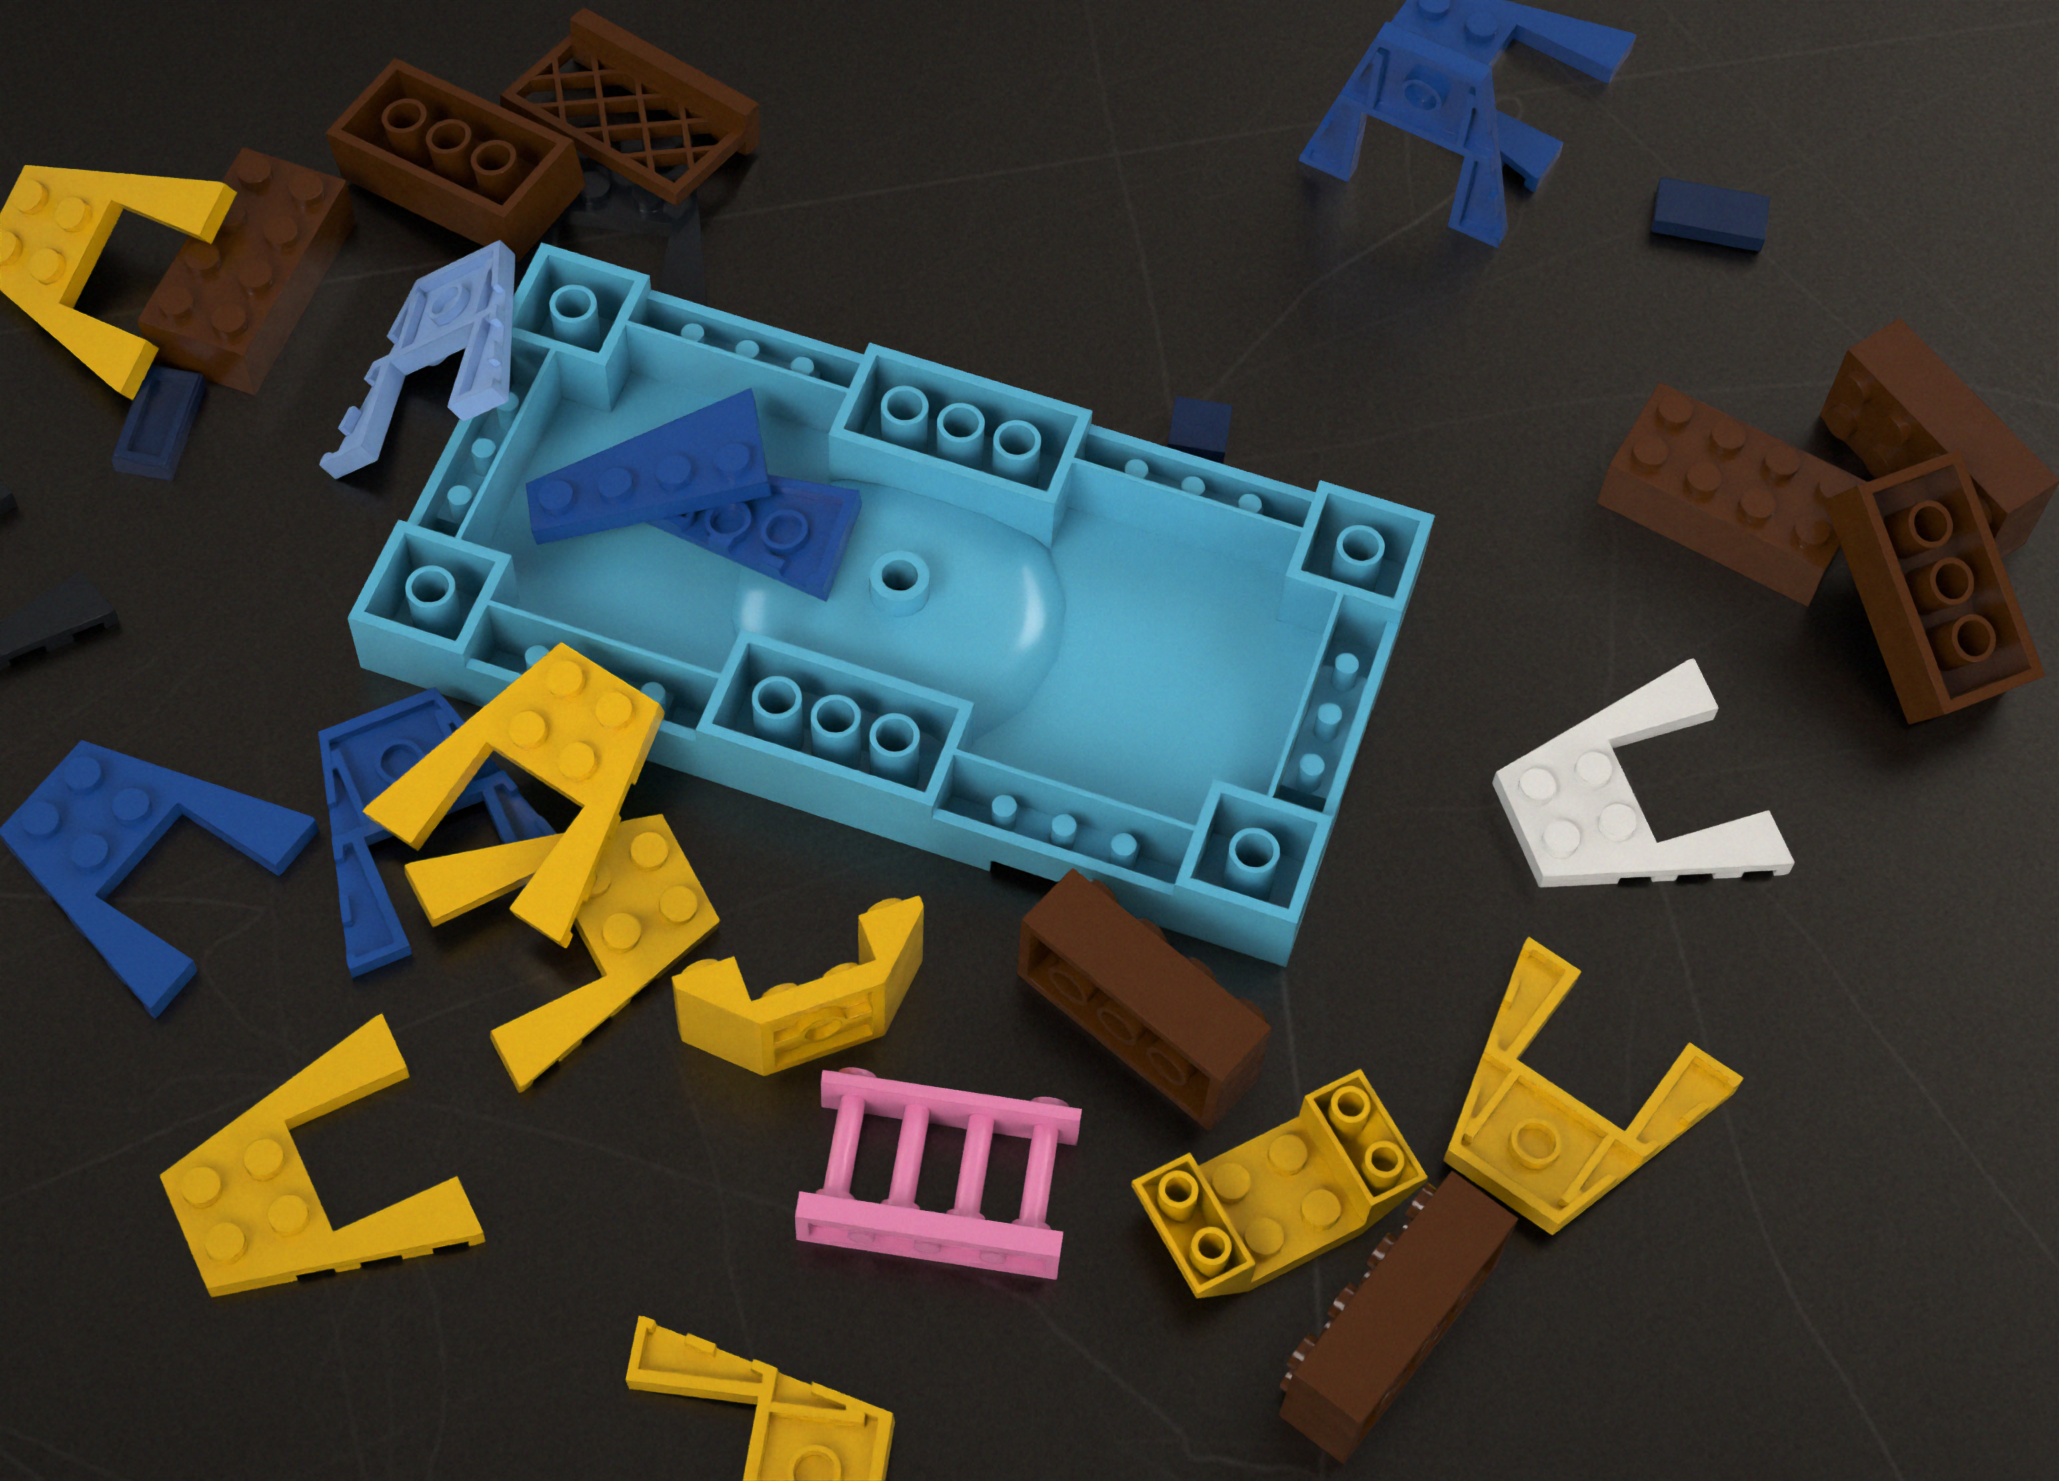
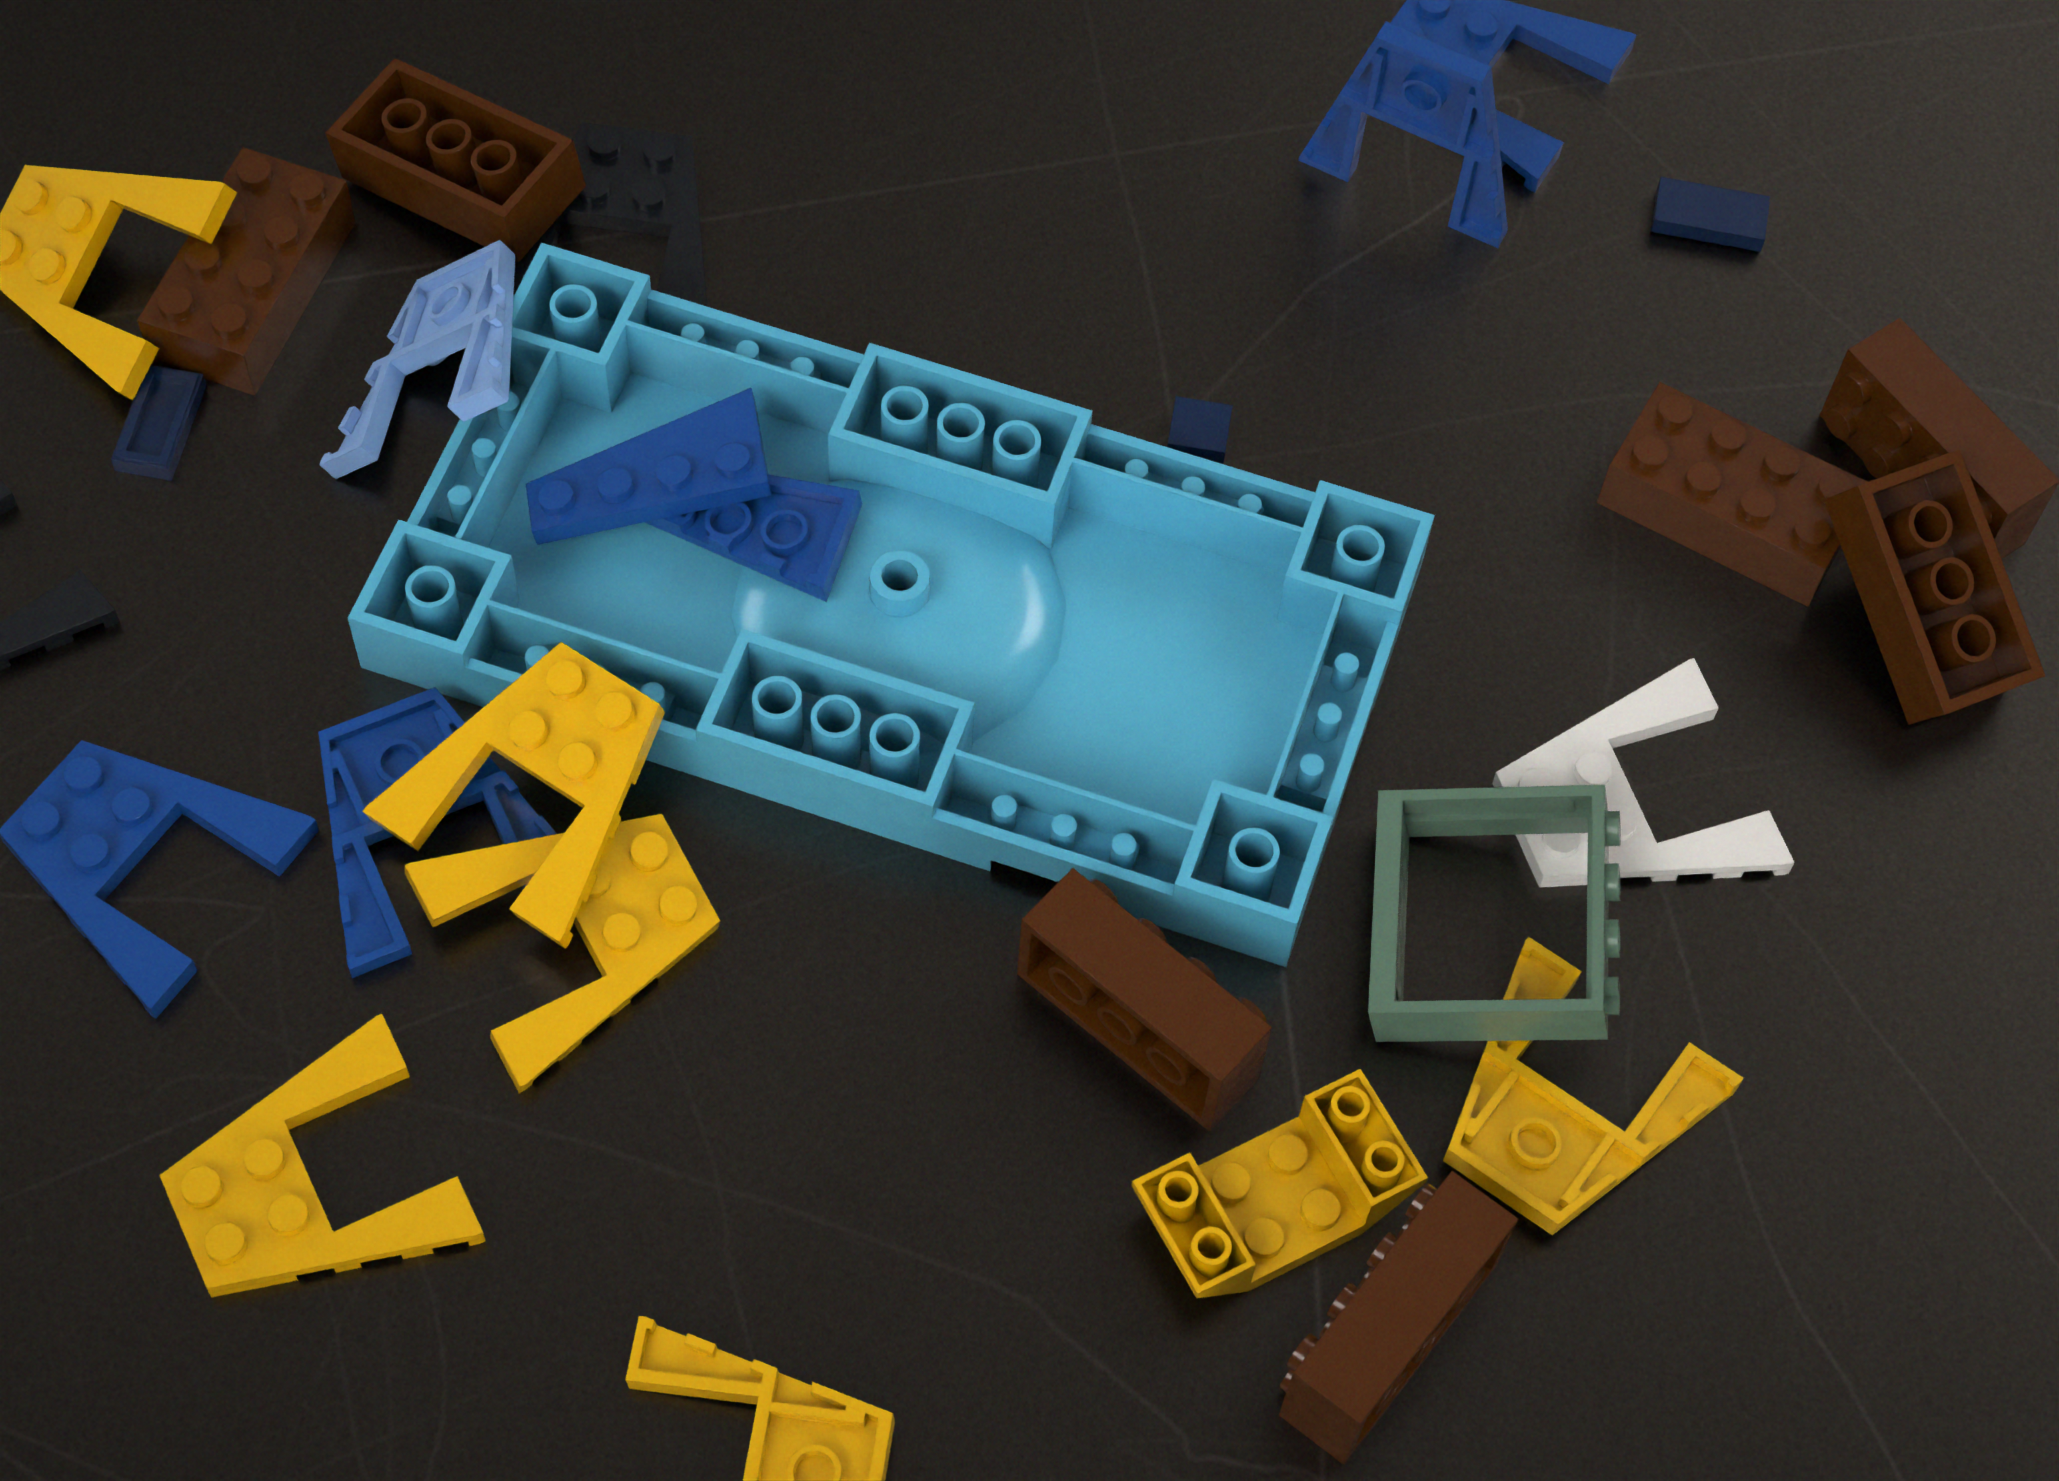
reddish brown fence [500,7,760,206] -> none
yellow slope [671,895,924,1076] -> none
bright pink fence [795,1067,1082,1280] -> none
none -> sand green window [1368,784,1621,1042]

